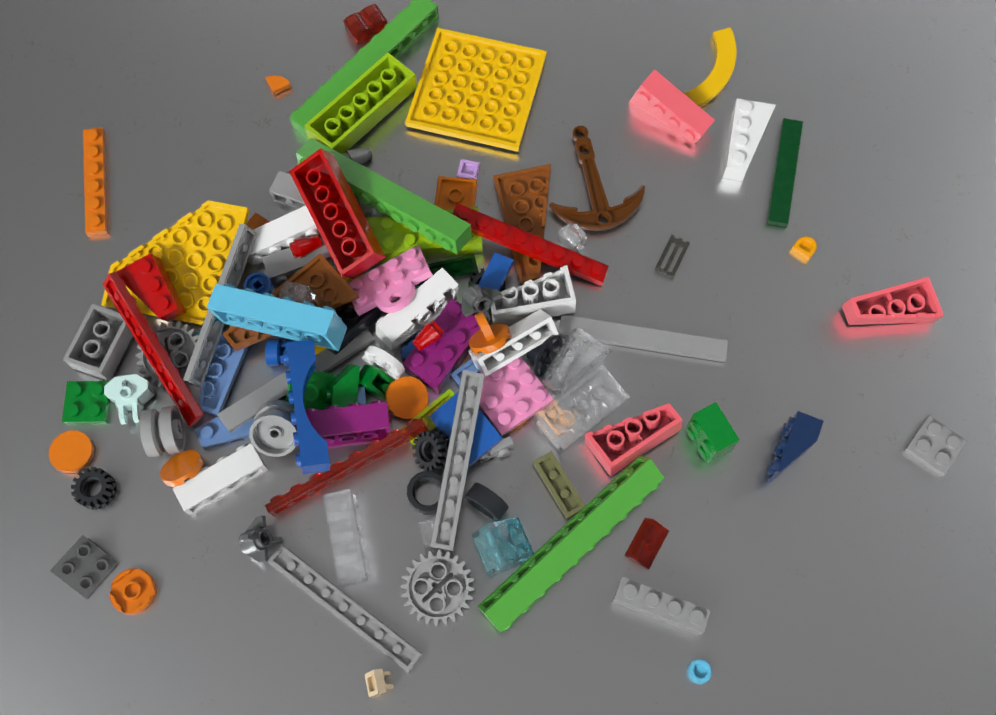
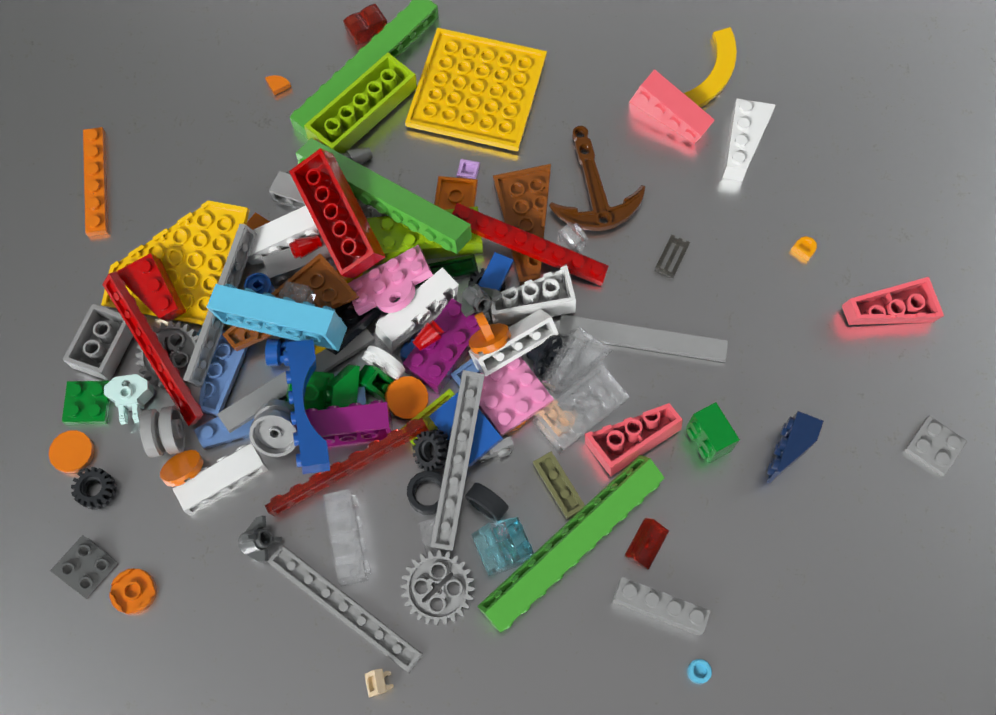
dark green tile [767,118,803,227] -> none

